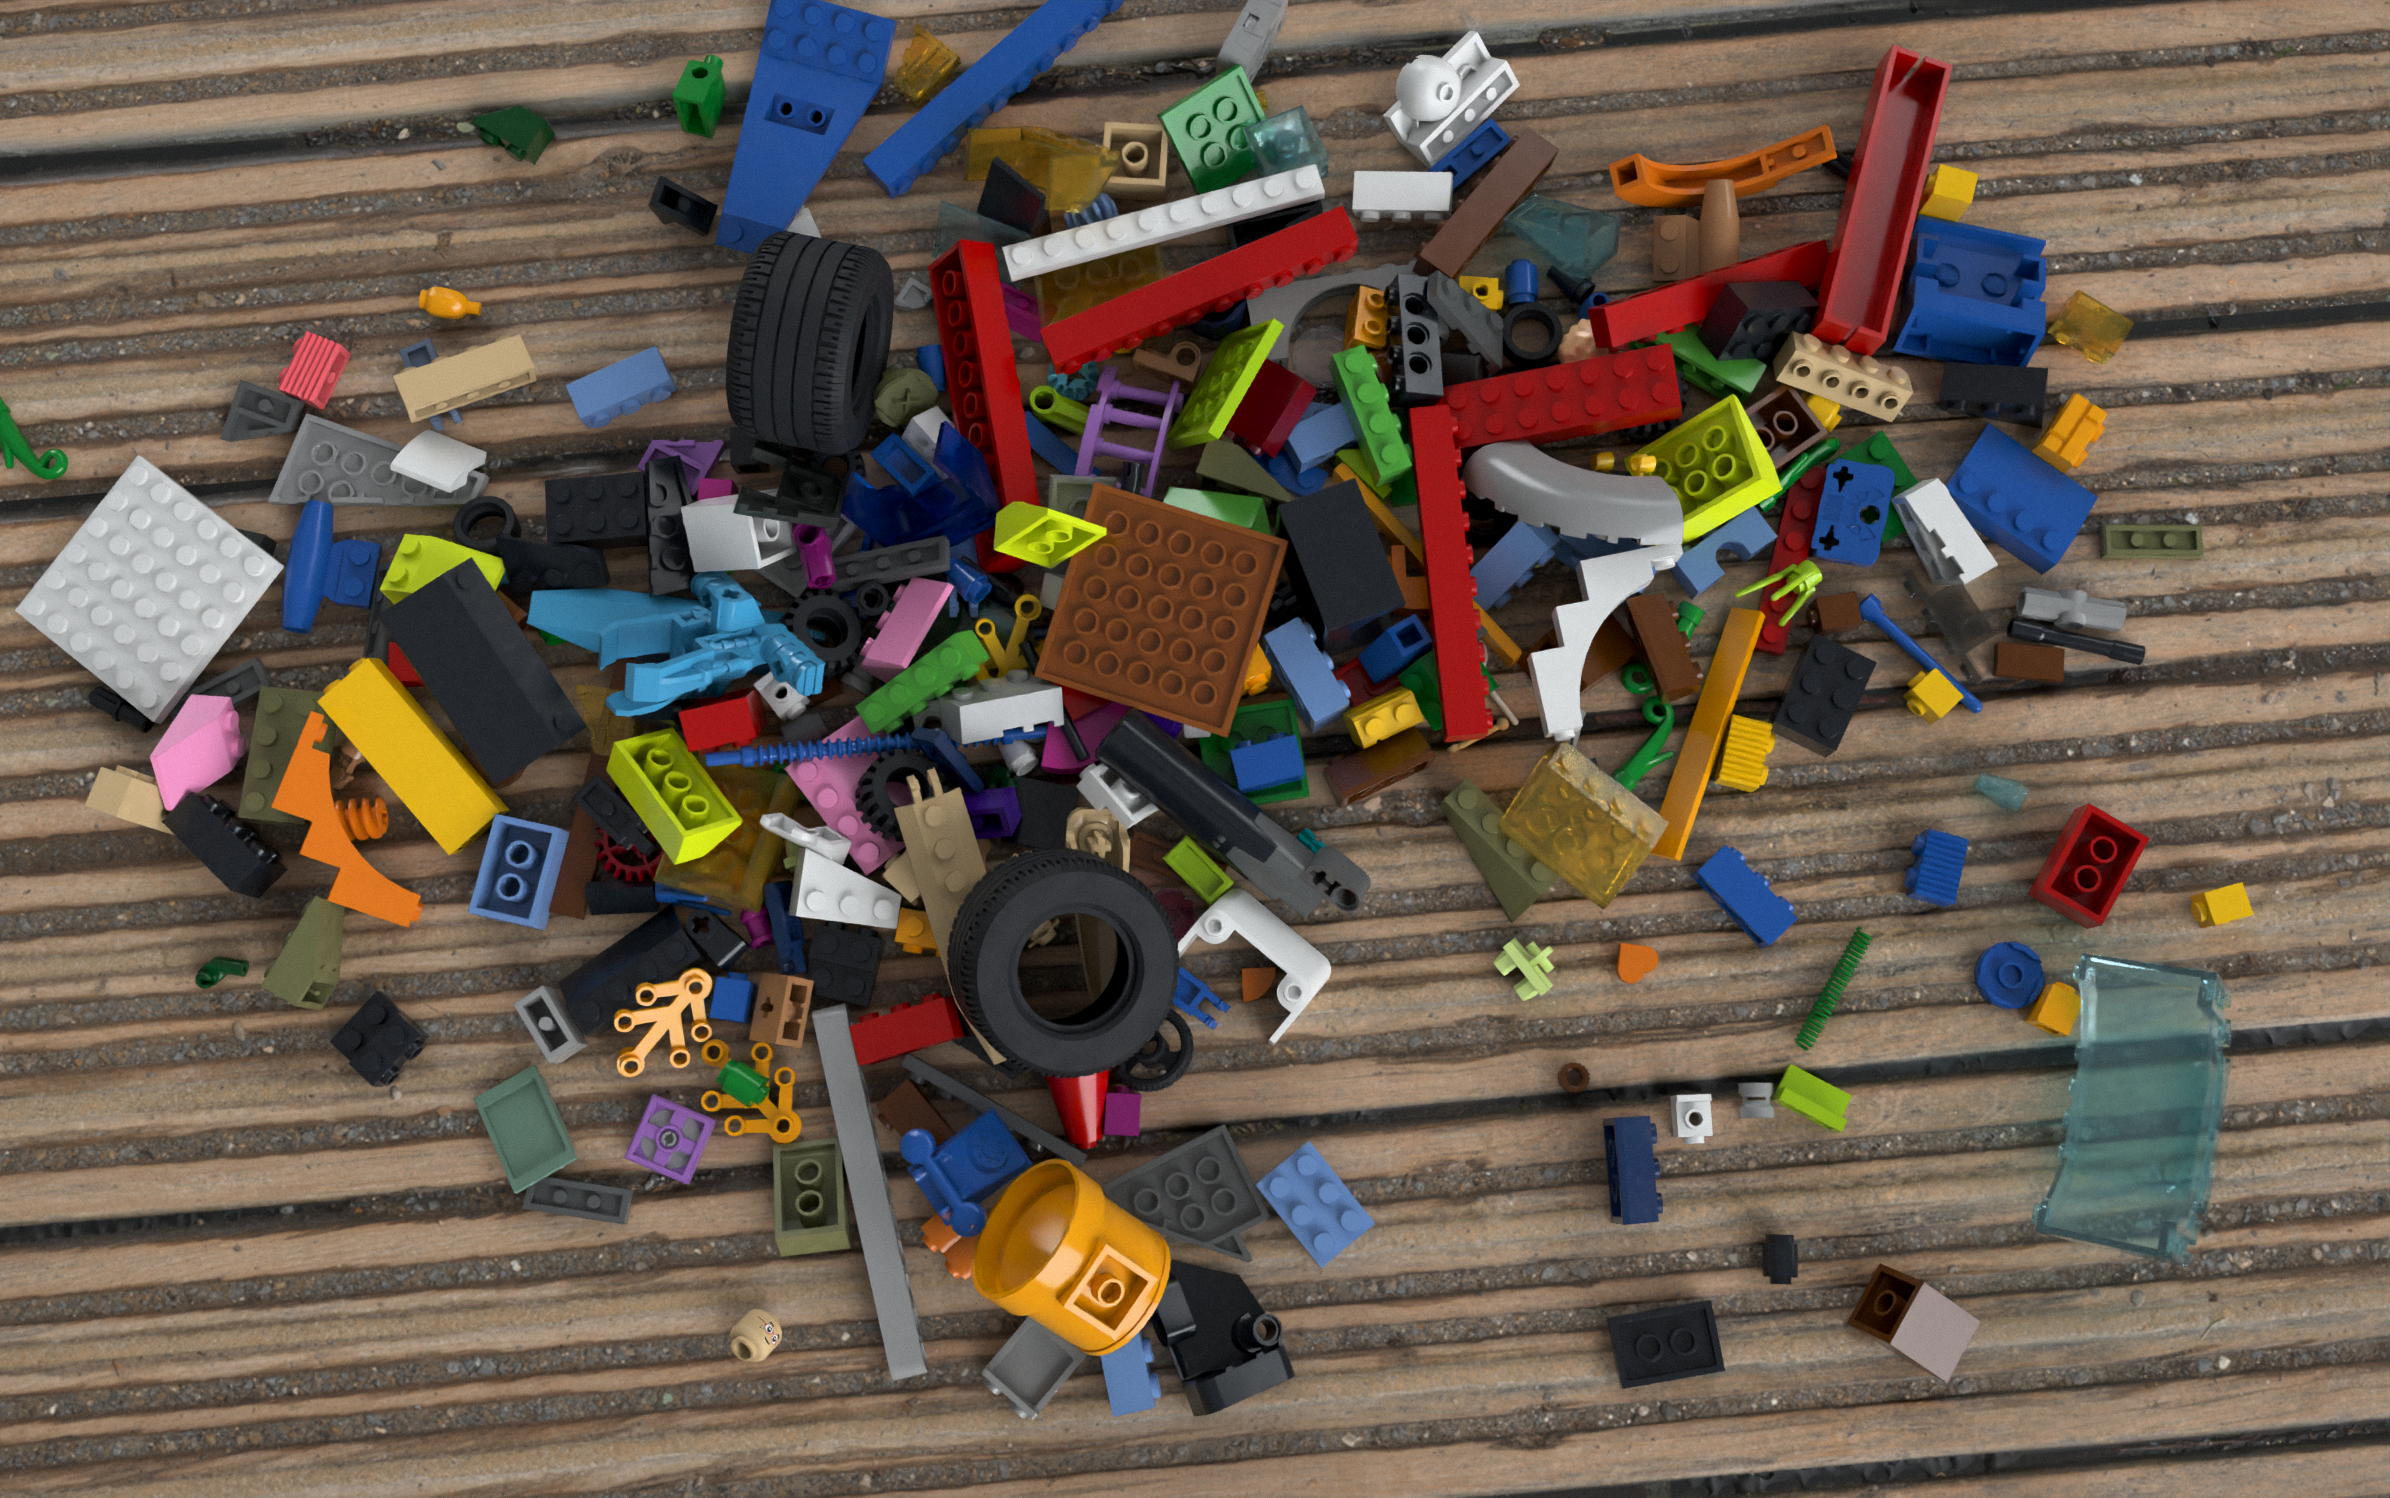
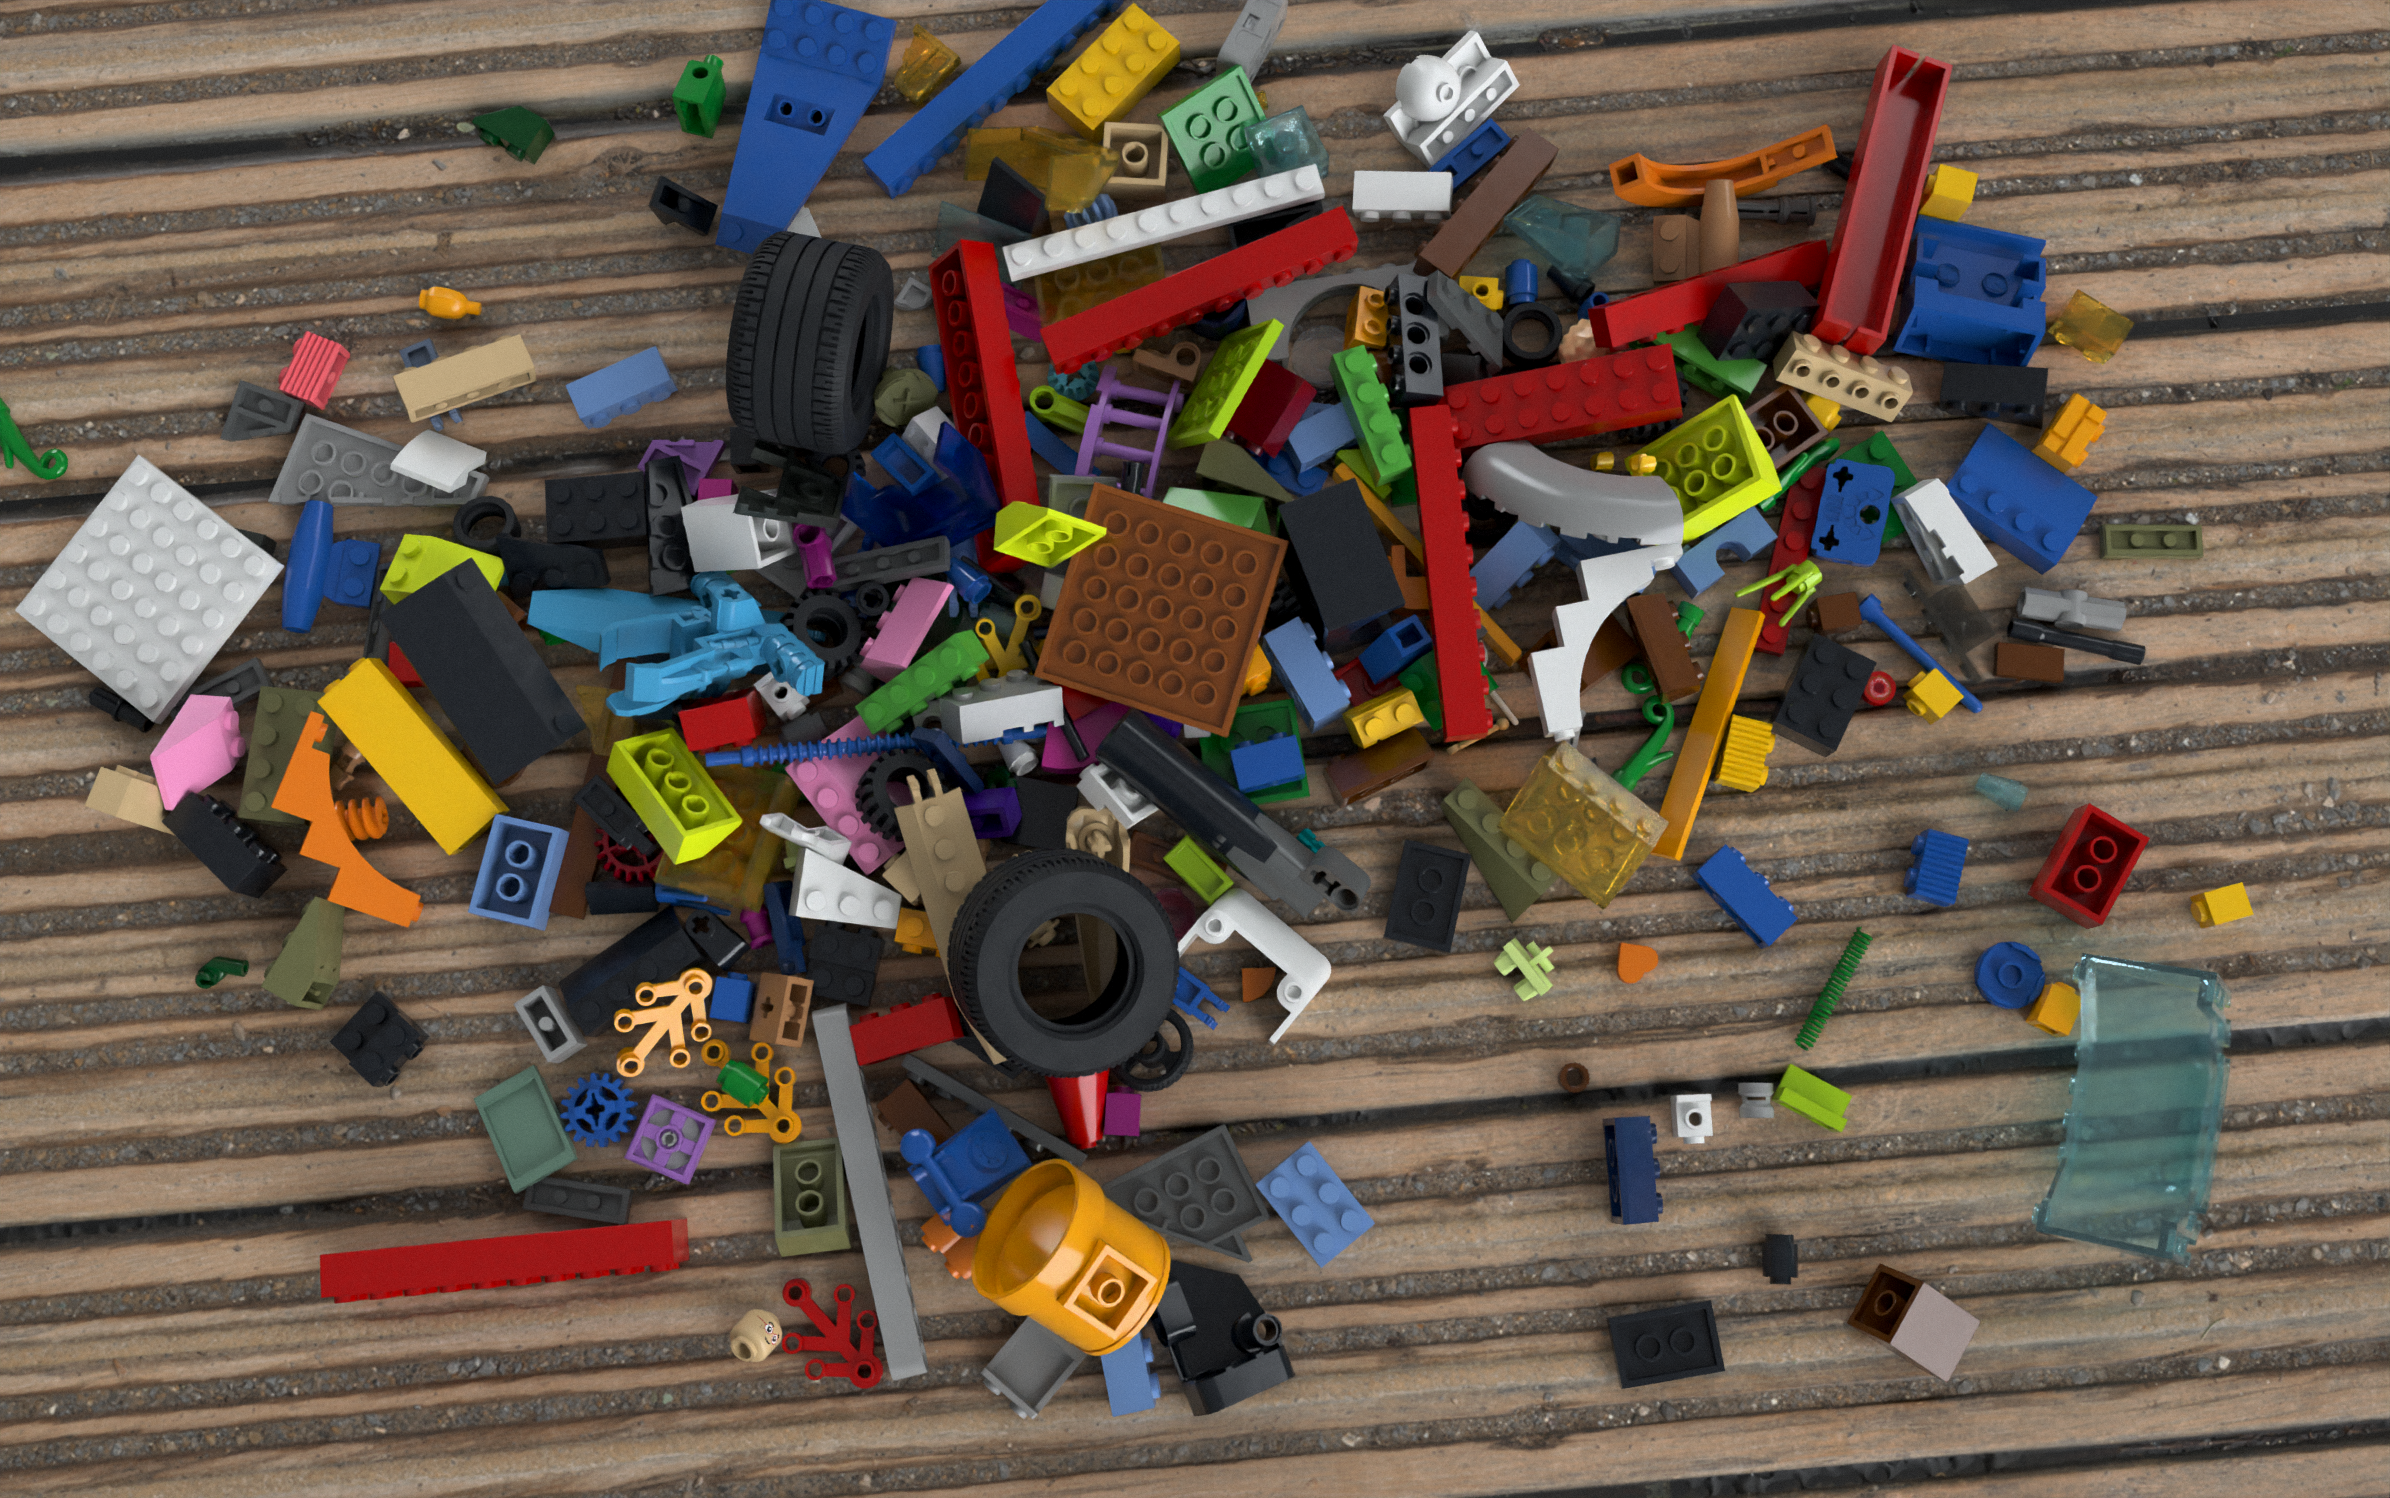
none -> red brick [320,1218,689,1304]
none -> blue gear [560,1073,638,1147]
none -> red plant [782,1278,883,1389]
none -> yellow brick [1046,2,1180,147]
none -> black plate [1383,839,1472,954]
none -> dark grey pin [1736,196,1817,226]
none -> red tile [1861,671,1896,706]

